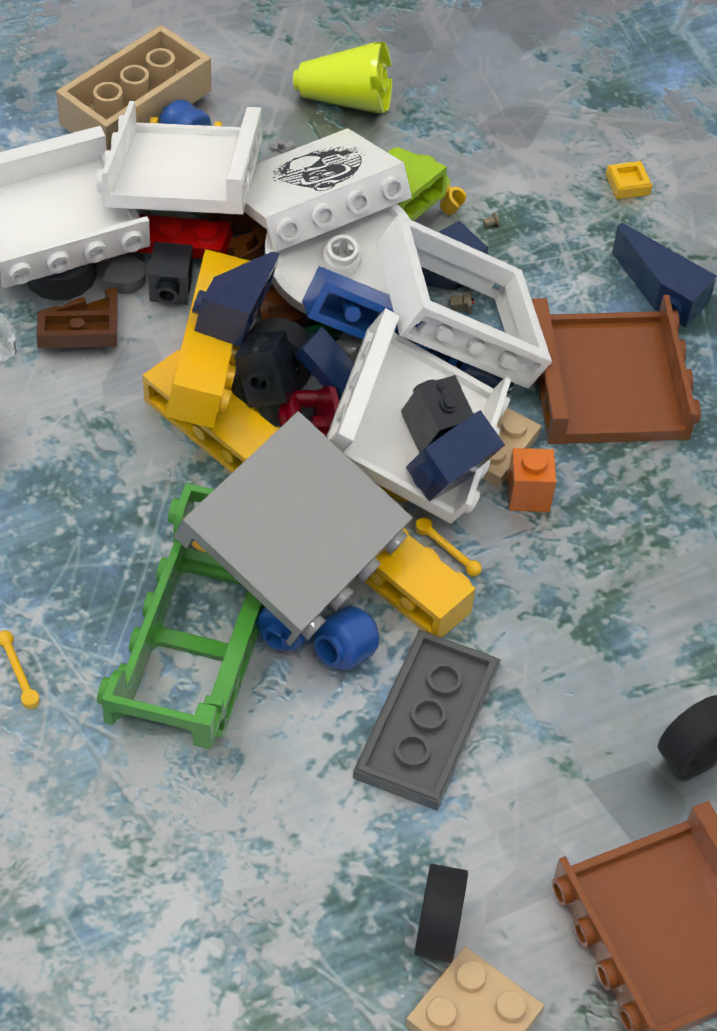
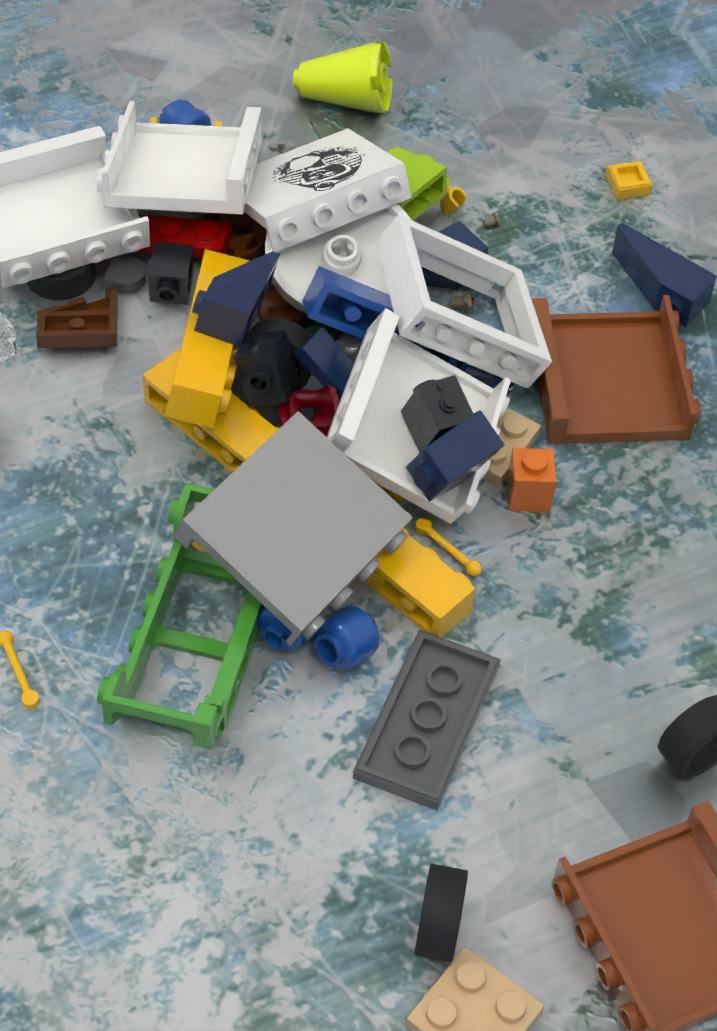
tan brick [56,25,212,150] -> none

